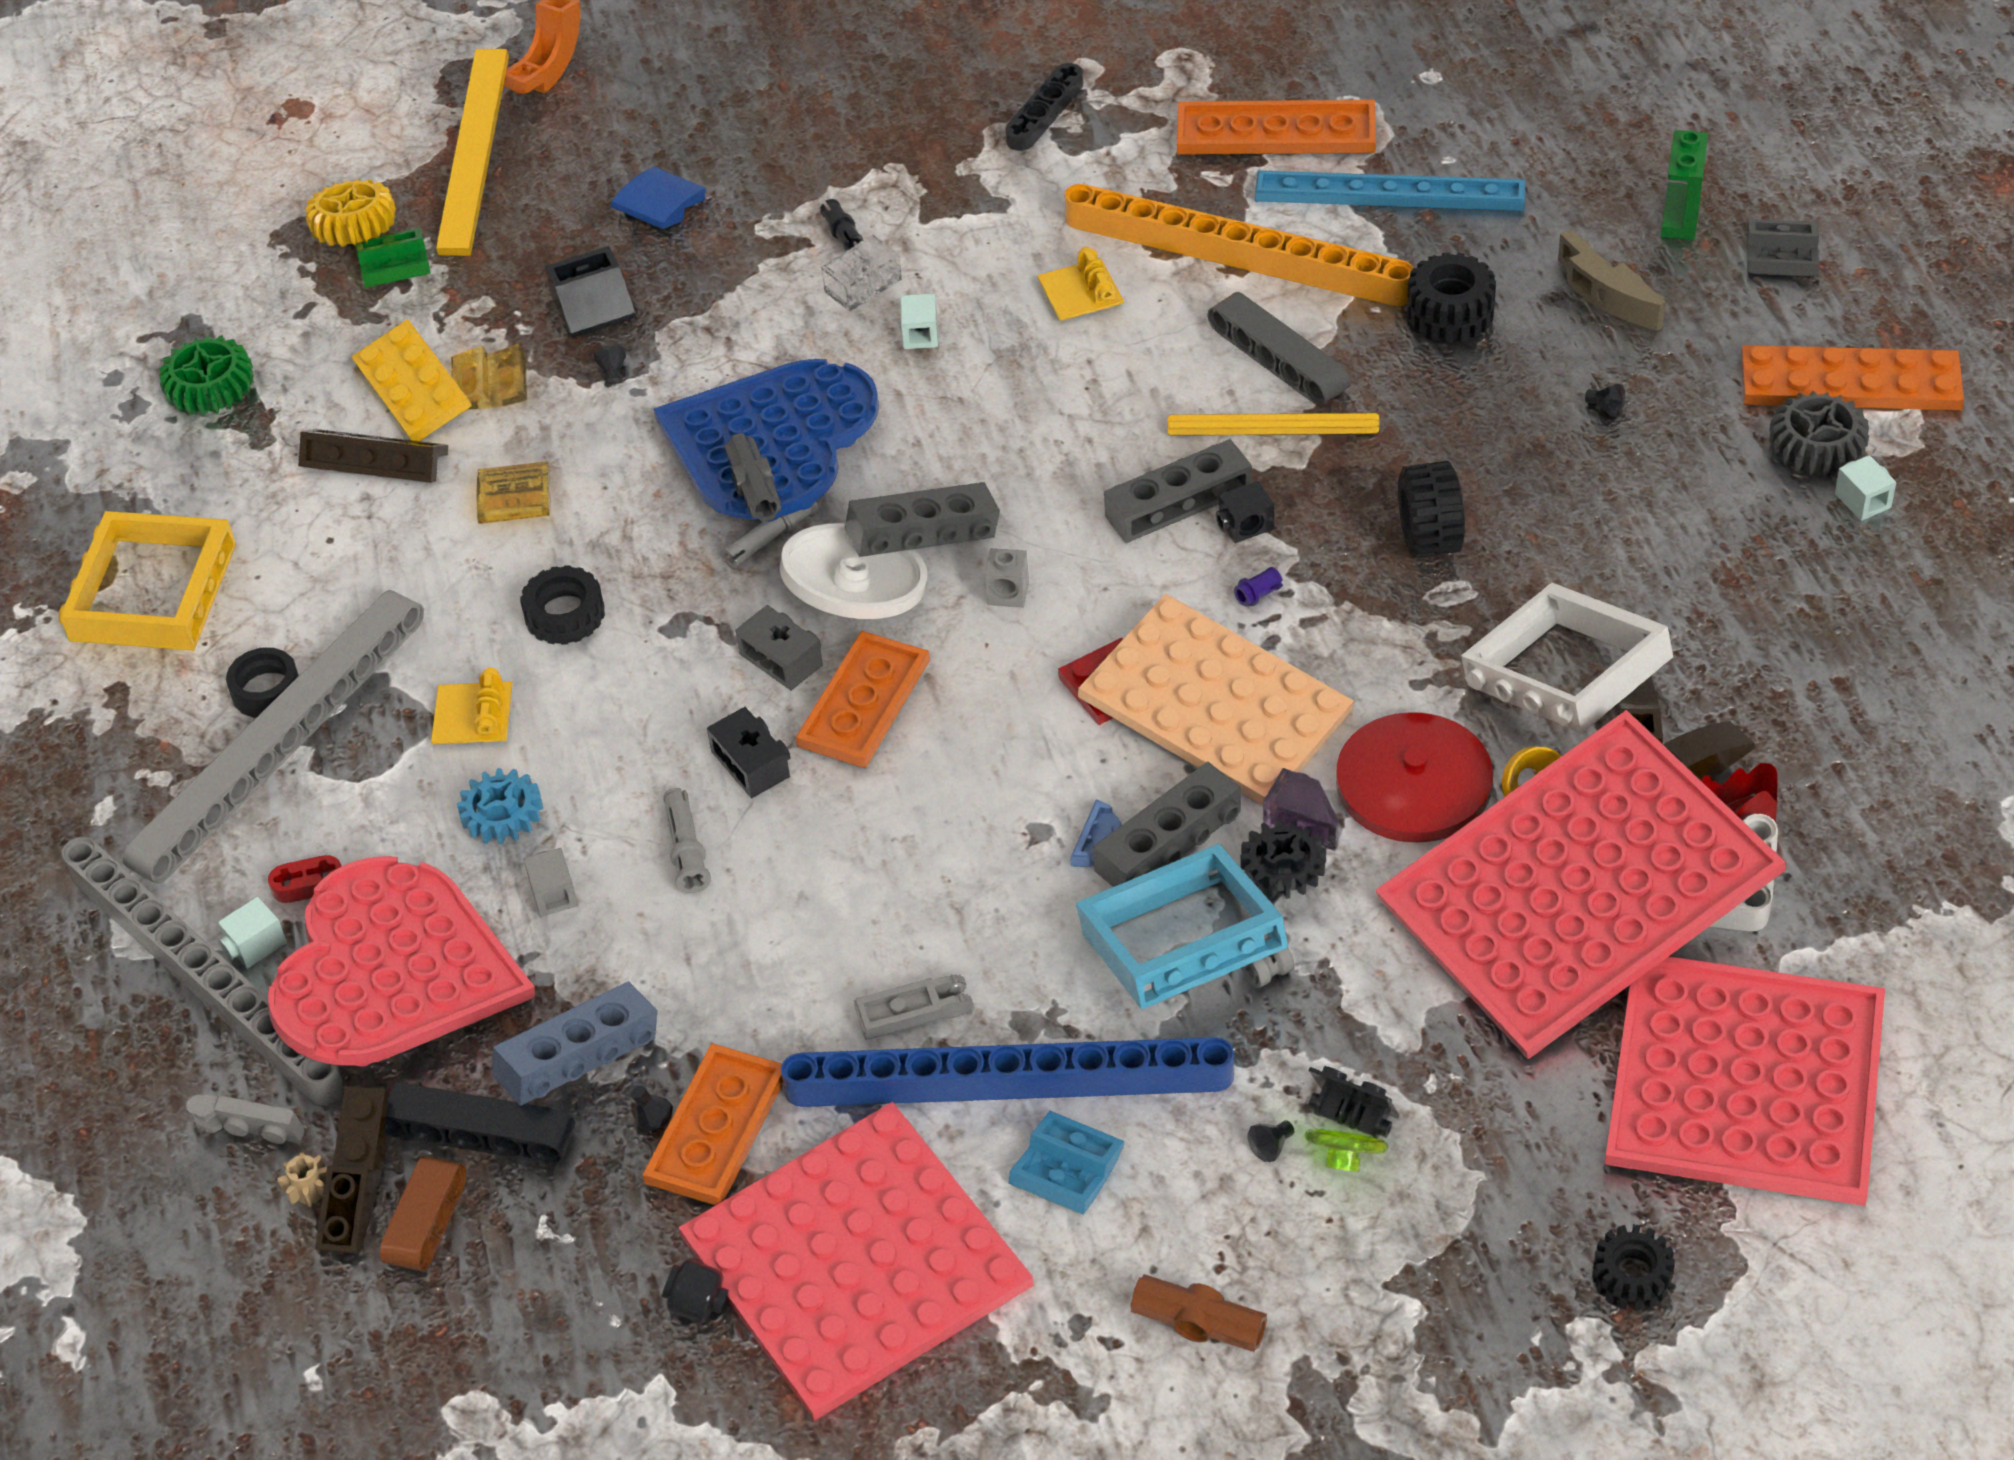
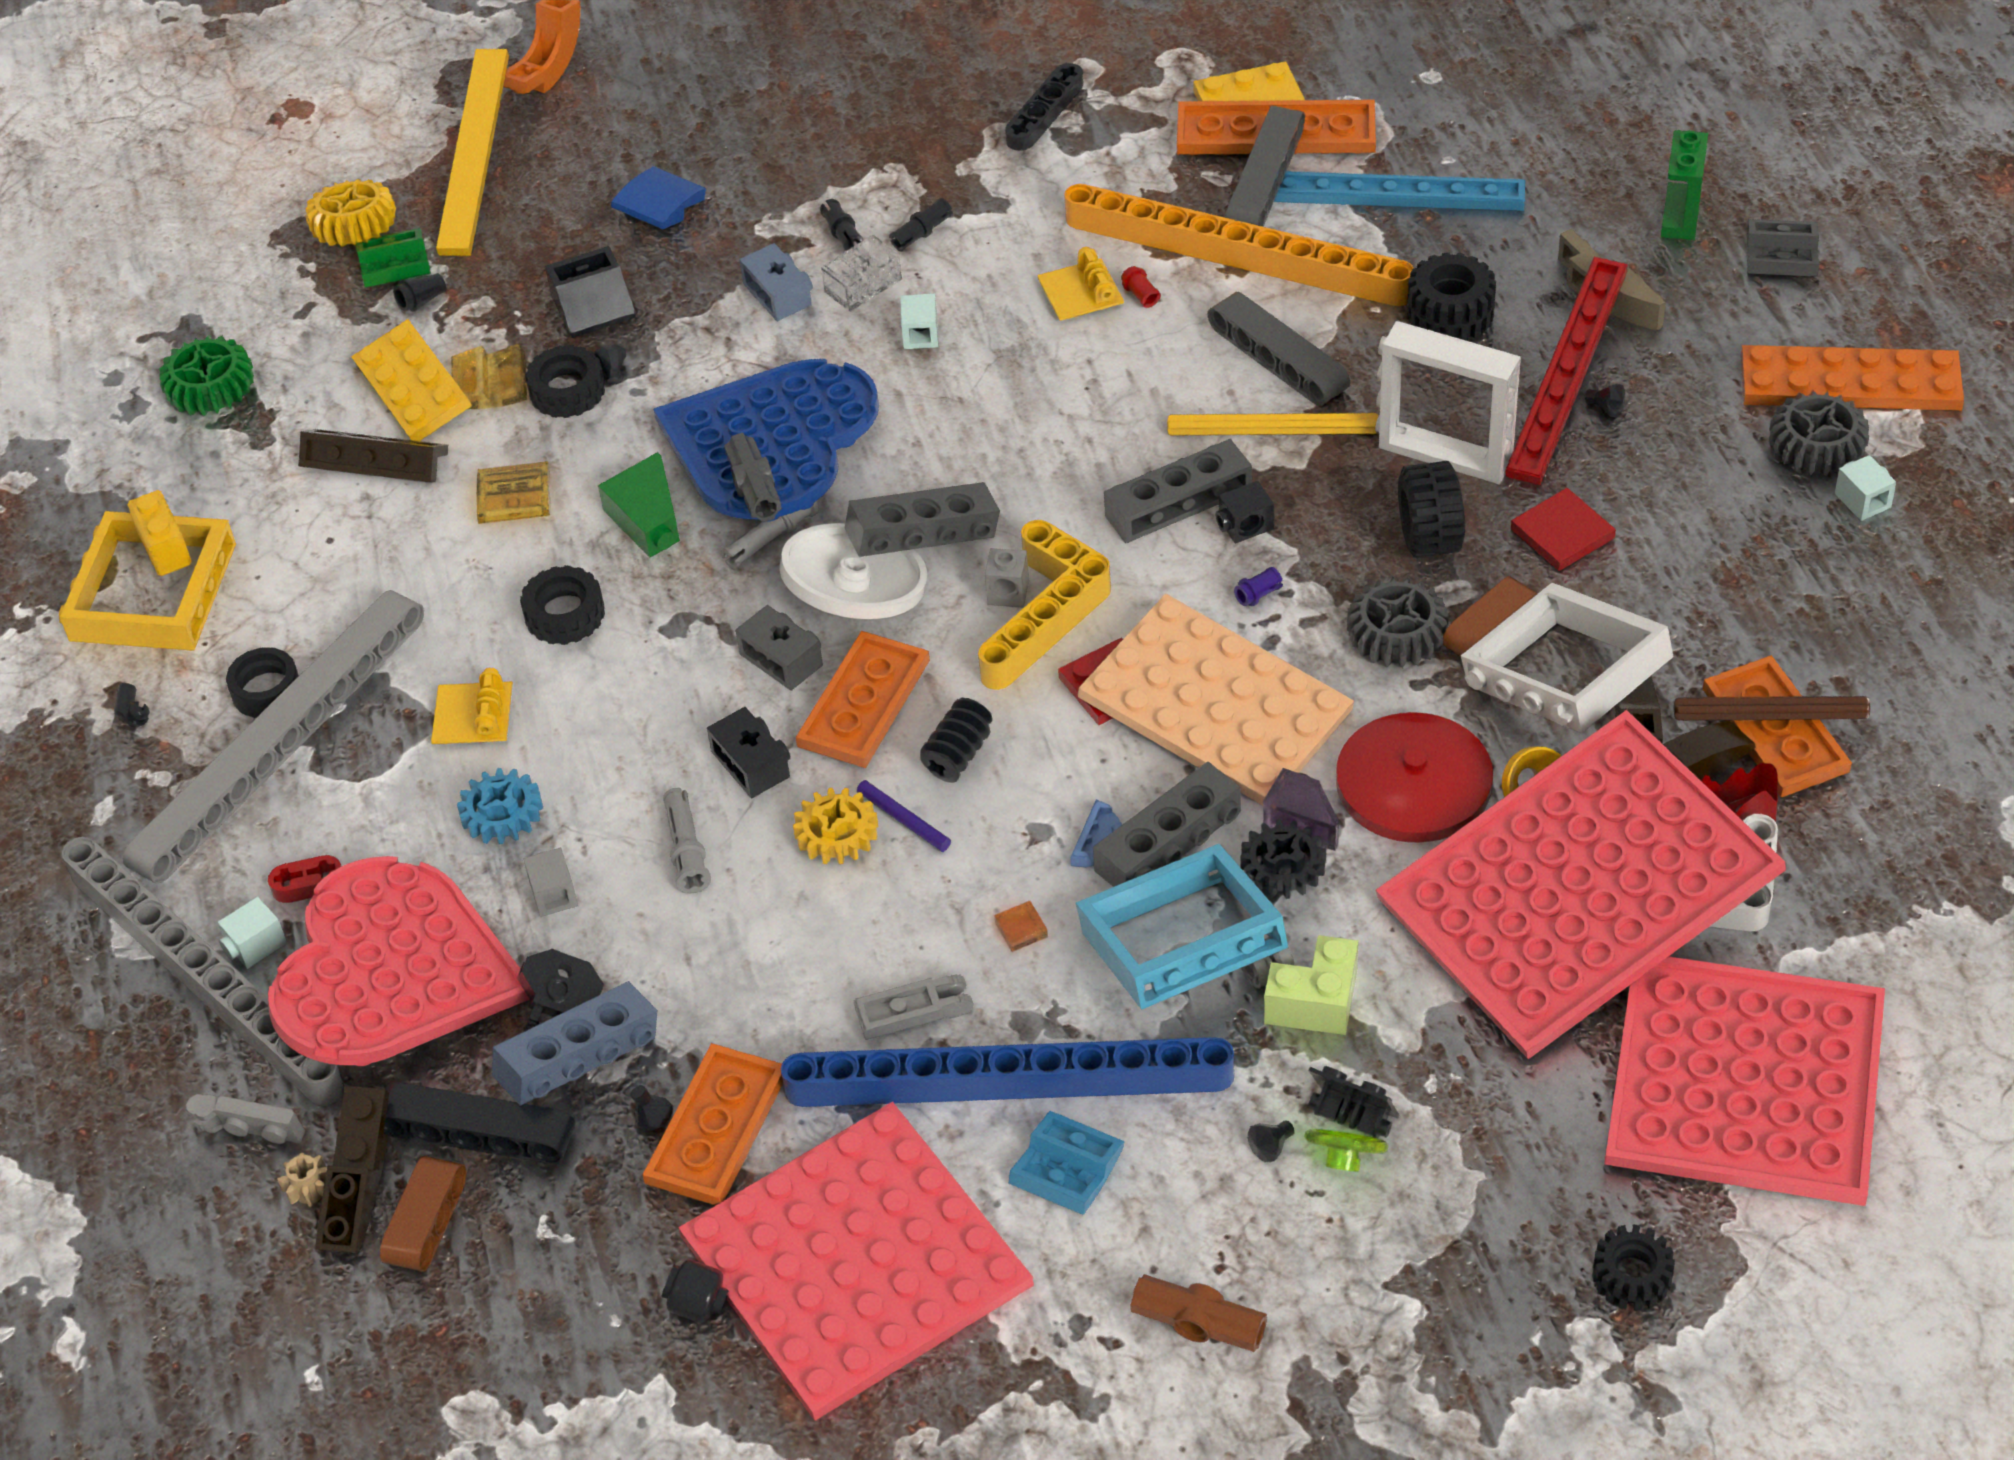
none -> black arm [114,683,150,727]
none -> yellow brick [127,490,192,576]
none -> black cone [393,273,446,312]
none -> black hinge [517,949,604,1032]
none -> black tyre [525,345,605,418]
none -> green slope [598,452,680,558]
none -> sand blue brick [739,243,813,321]
none -> yellow gear [793,788,879,865]
none -> dark purple bar [857,780,951,852]
none -> black pin [889,198,953,252]
none -> black piece [920,698,993,783]
none -> yellow beam [978,520,1111,690]
none -> clear orange tile [994,901,1048,952]
none -> red pin [1121,266,1161,308]
none -> yellow wing [1193,61,1305,101]
none -> dark grey beam [1225,105,1305,227]
none -> yellowish green brick [1264,935,1359,1035]
none -> dark grey gear [1347,576,1449,669]
none -> white window [1375,321,1521,484]
none -> dark orange beam [1443,576,1538,657]
none -> red tile [1506,256,1628,485]
none -> red tile [1511,488,1616,571]
none -> reddish brown axle [1673,696,1871,721]
none -> orange plate [1702,655,1852,798]

